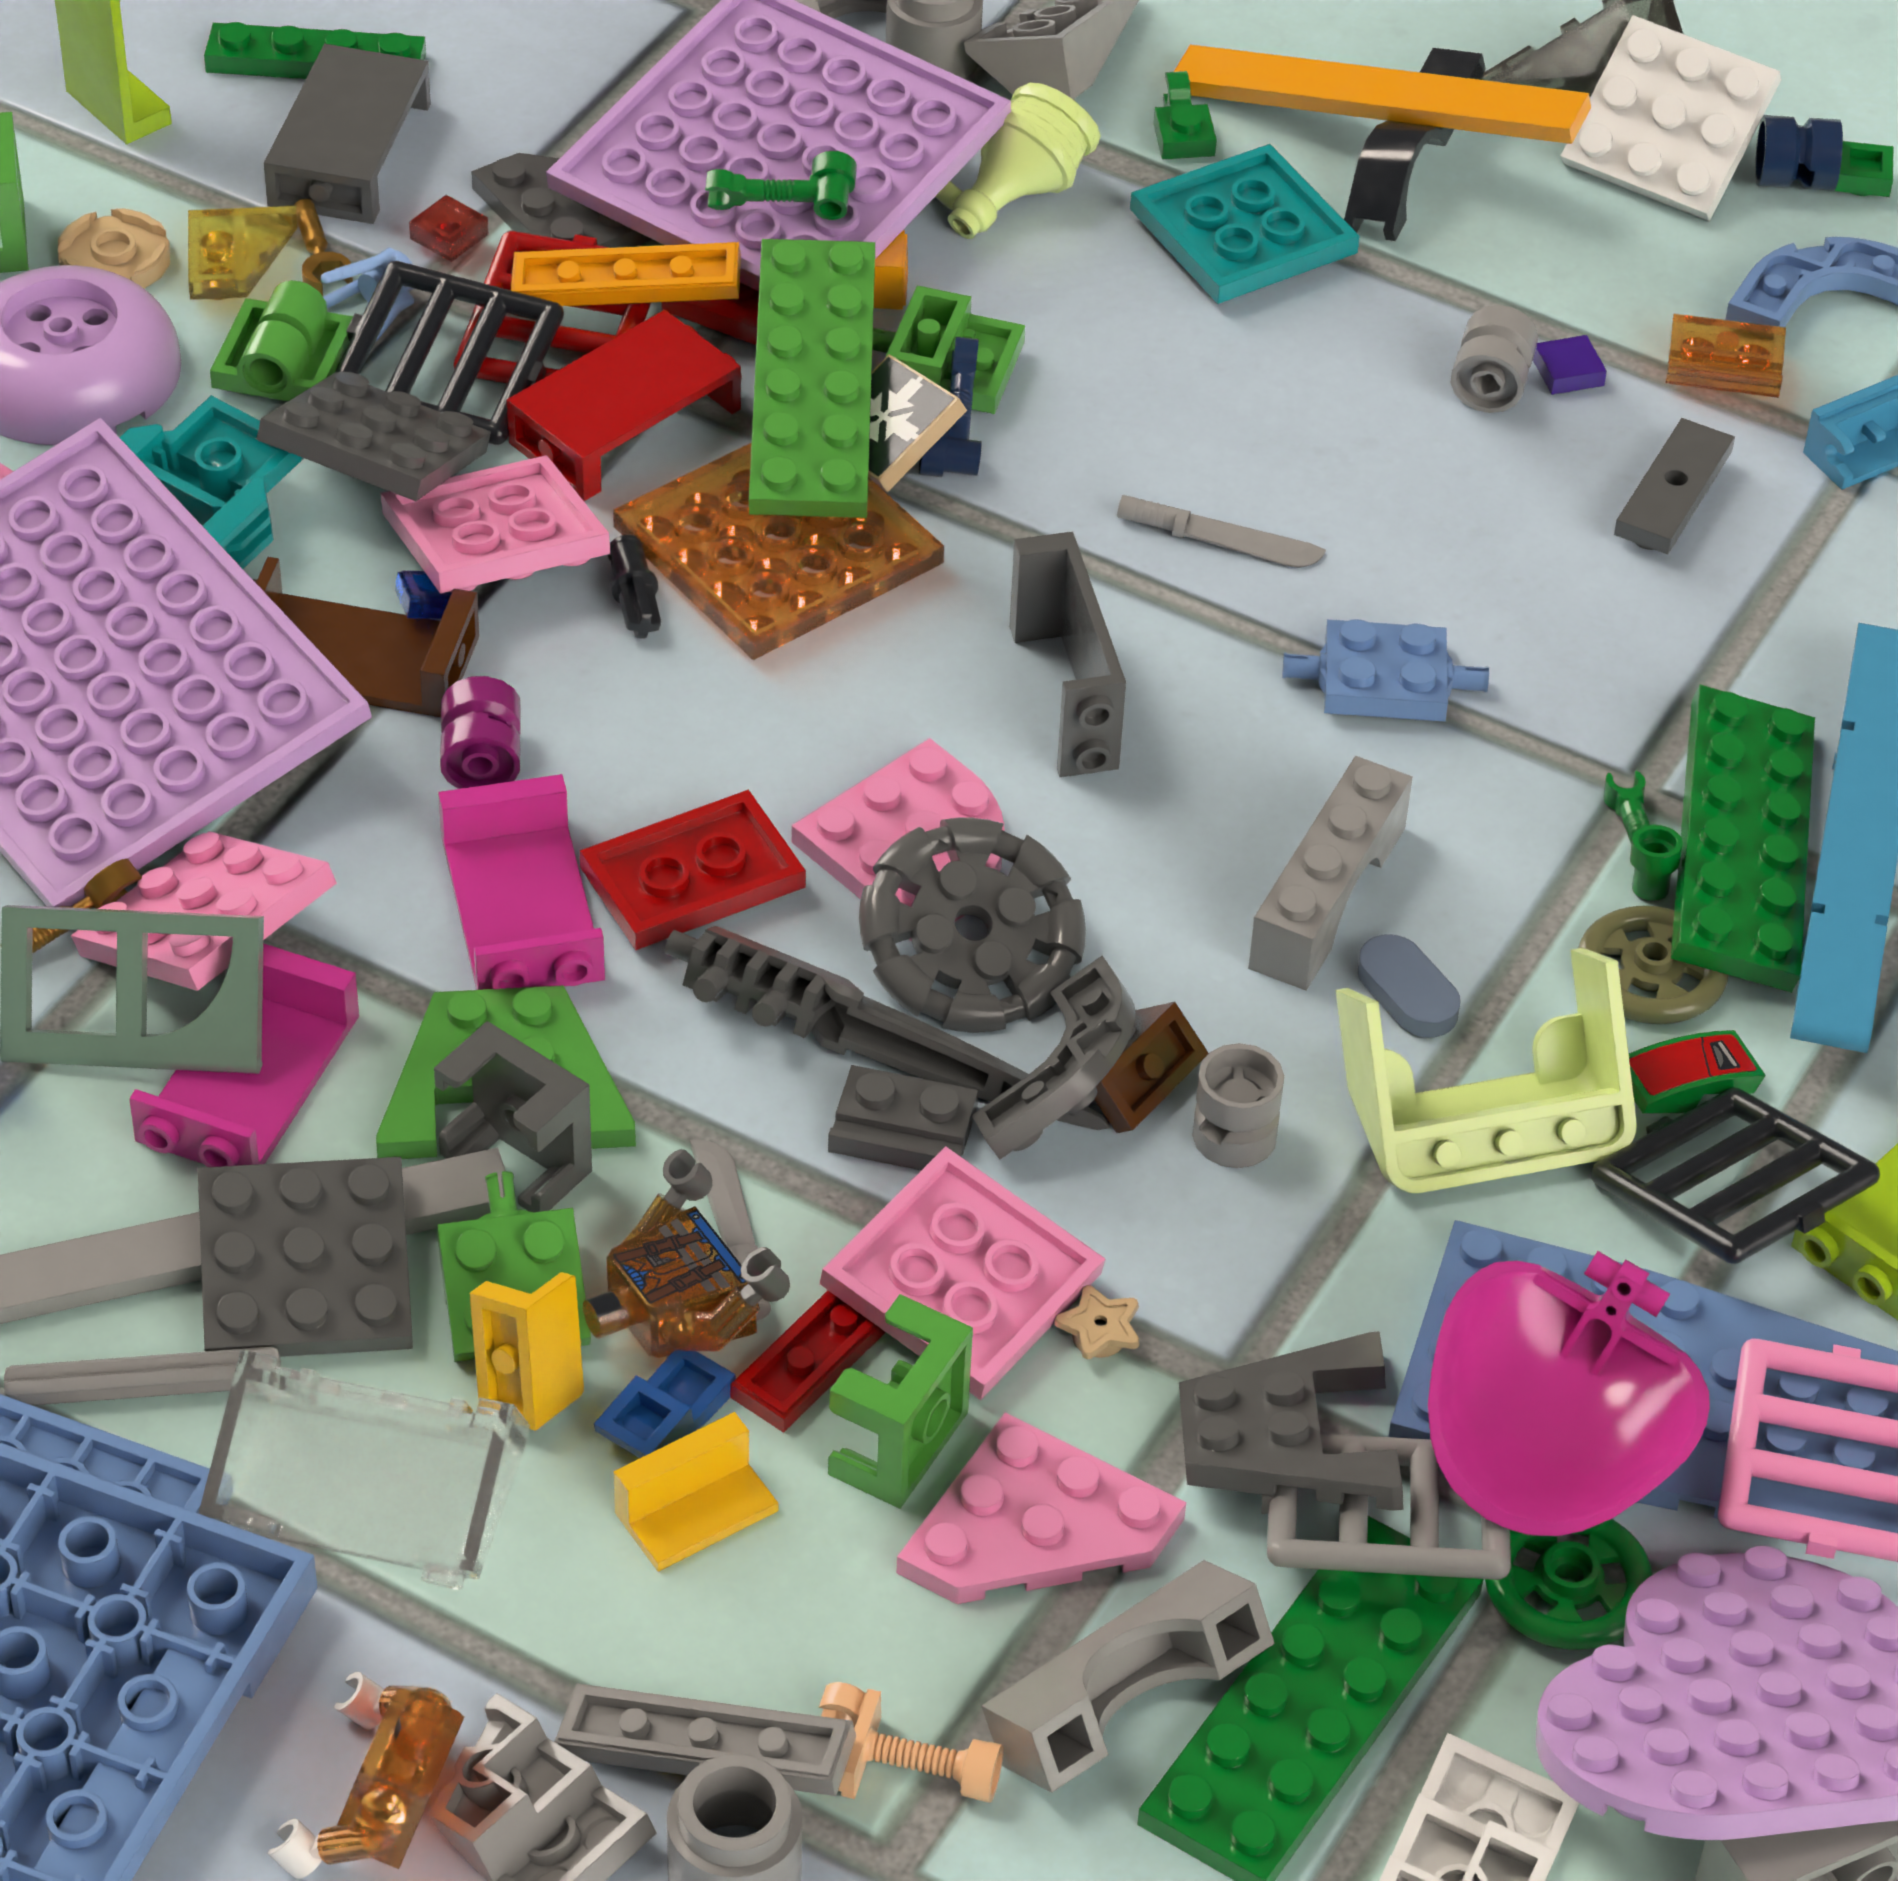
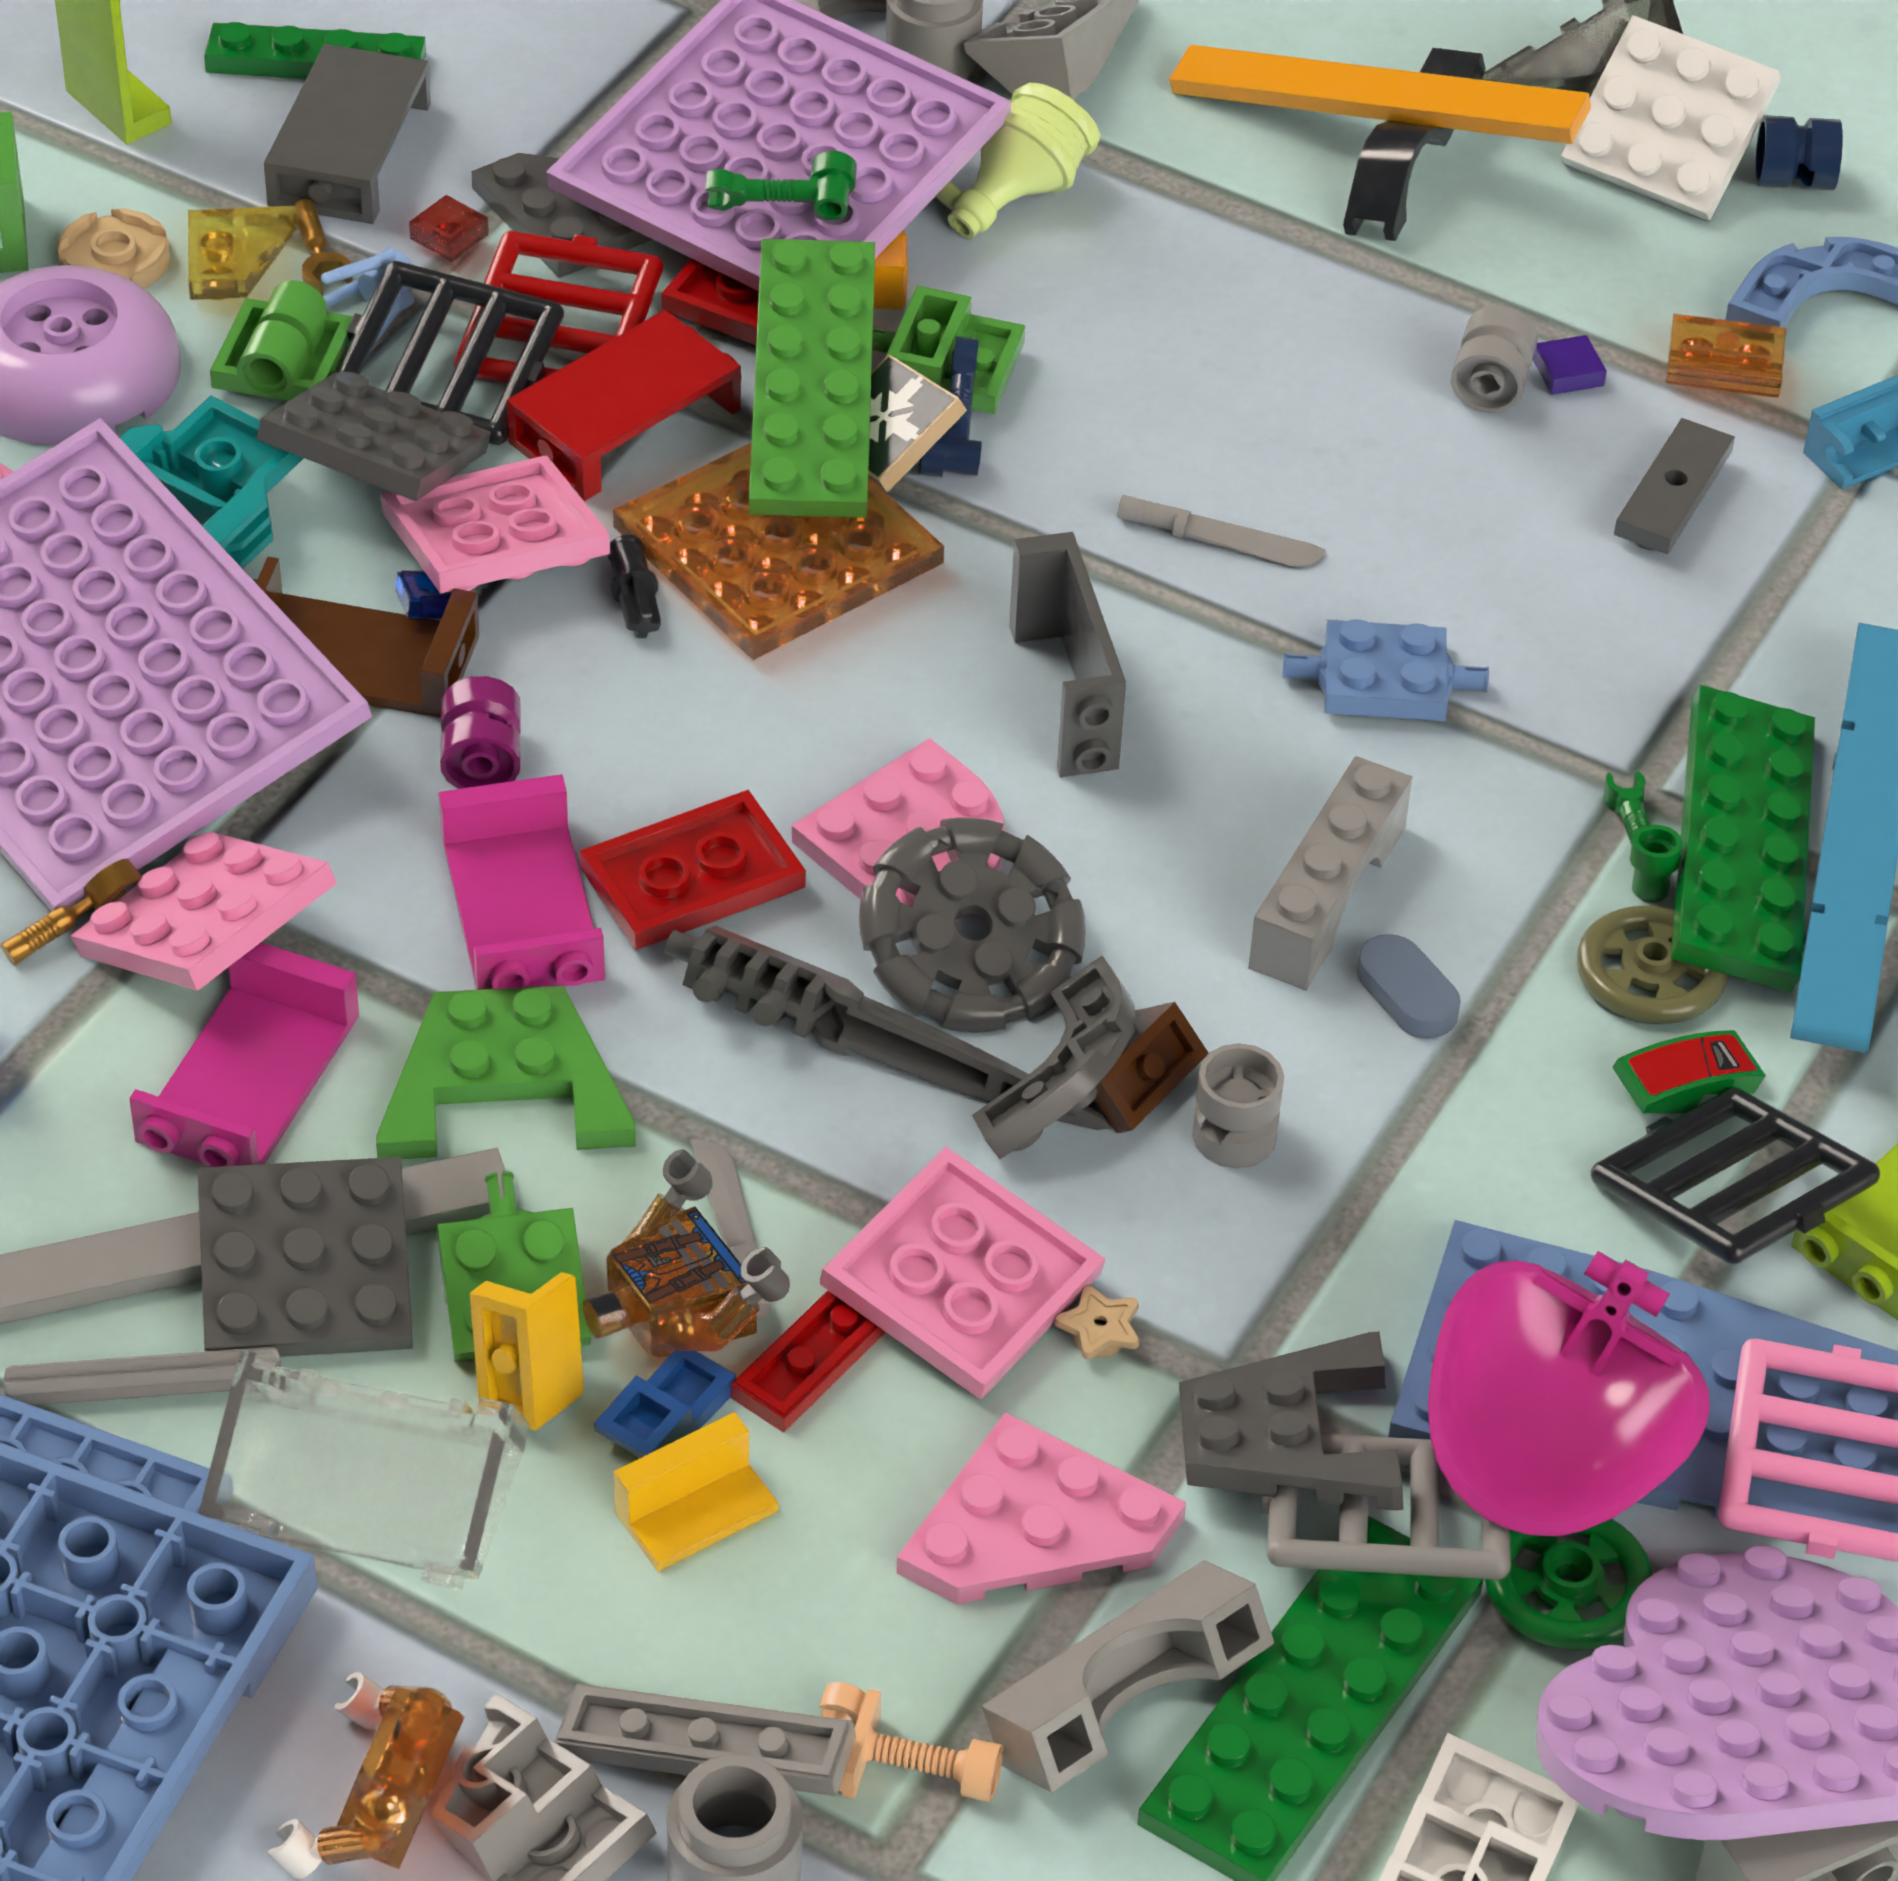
sand green window [0,905,264,1074] -> none
dark grey panel [434,1021,592,1212] -> none
light orange tile [511,242,741,306] -> none
dark grey plate [828,1065,978,1170] -> none
bright green panel [828,1294,973,1509] -> none
teal plate [1130,144,1360,304] -> none
green plate [1153,71,1217,160] -> none
yellowish green windscreen [1335,948,1637,1193] -> none
green plate [1835,141,1894,197] -> none

